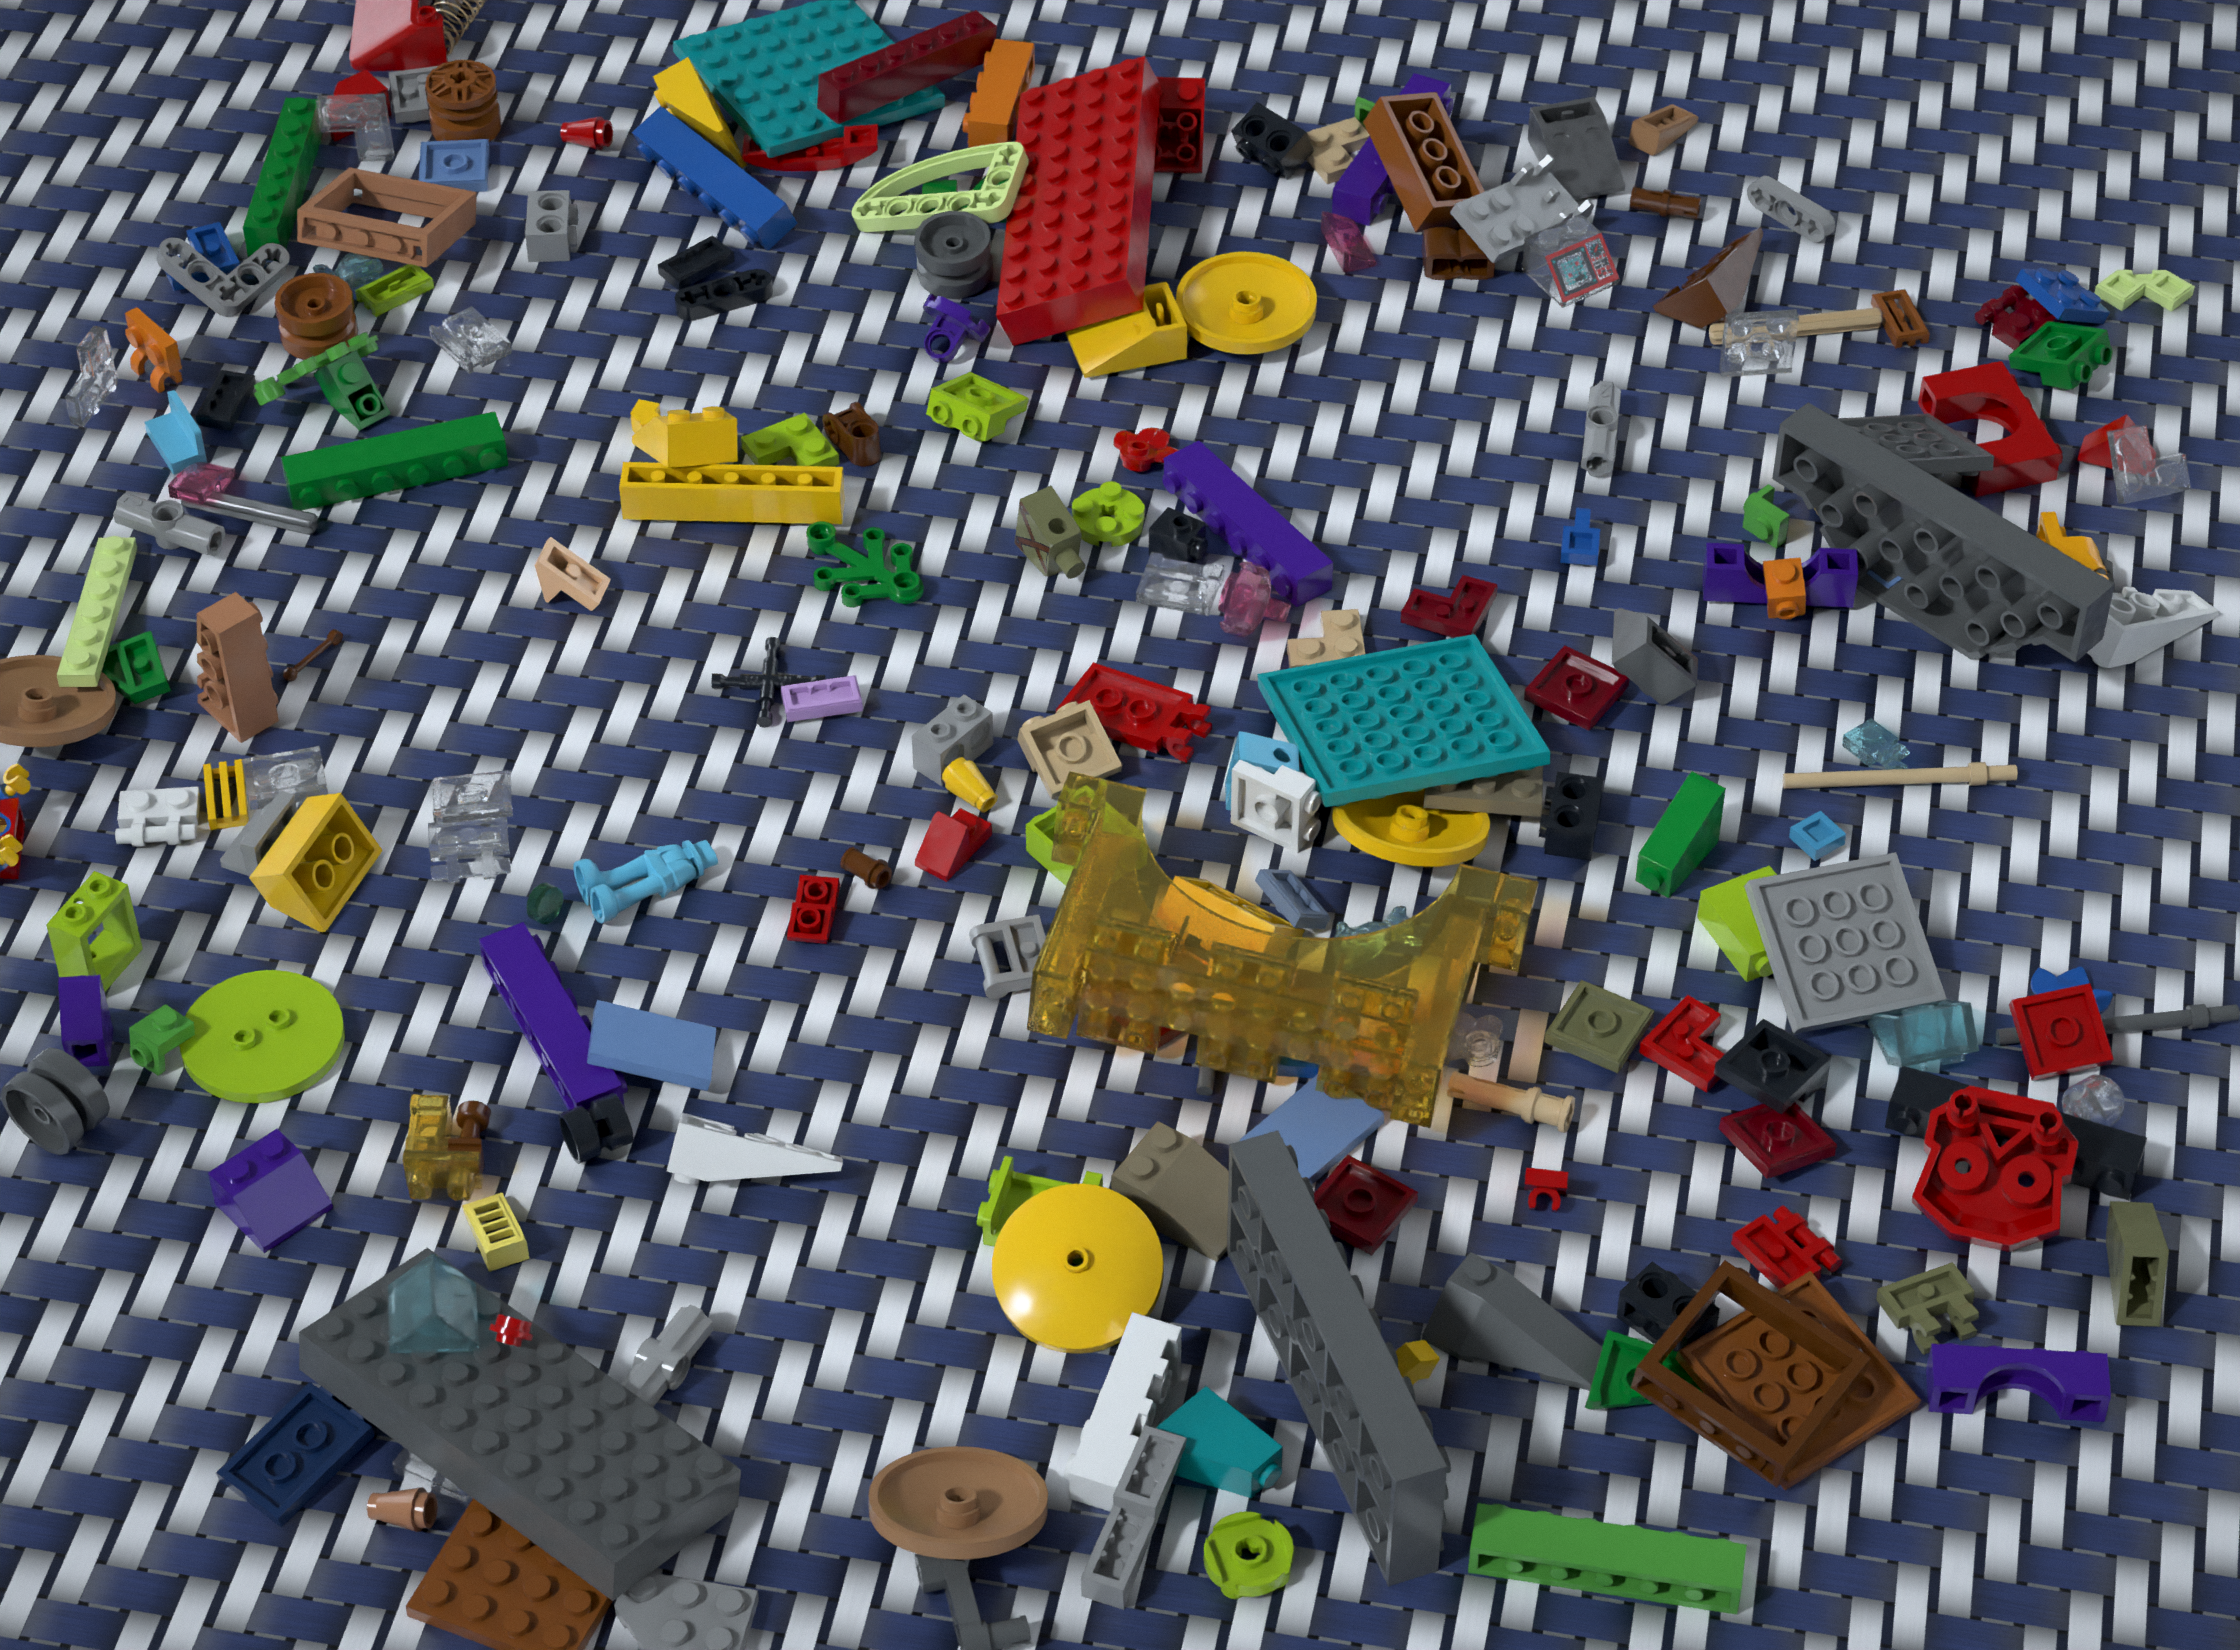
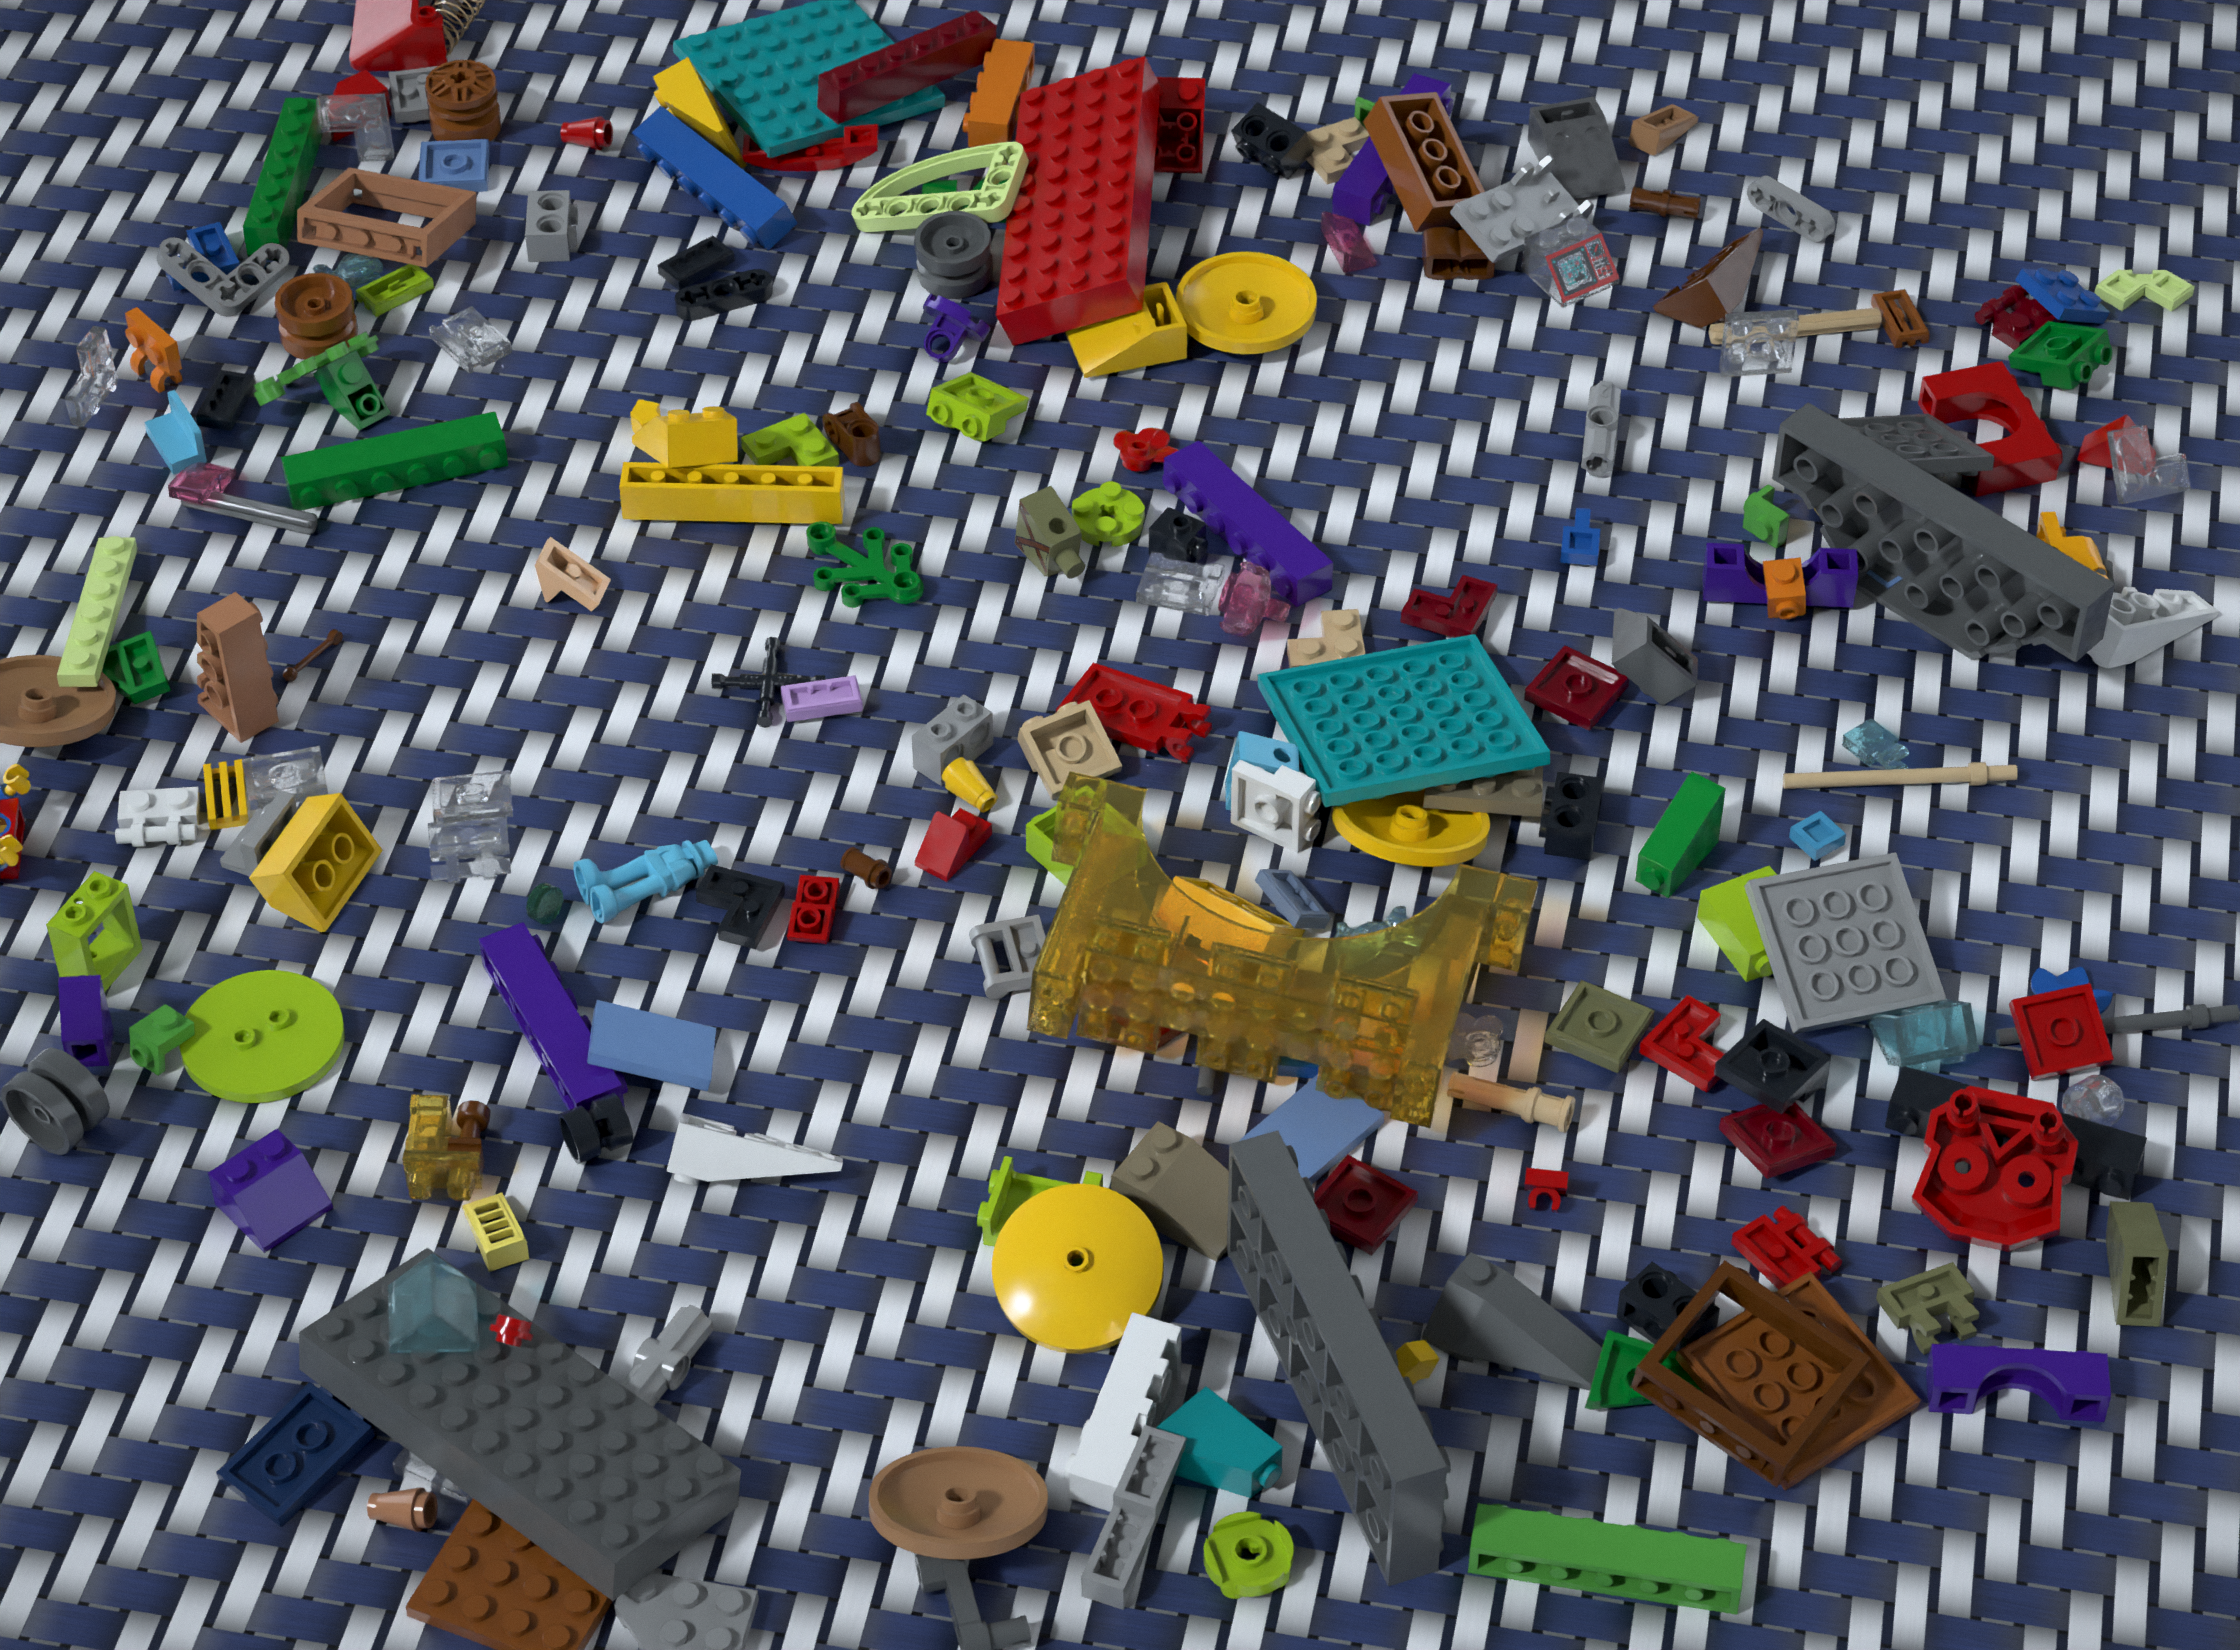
light grey piece [113,493,225,556] -> none
none -> black plate [696,864,785,949]

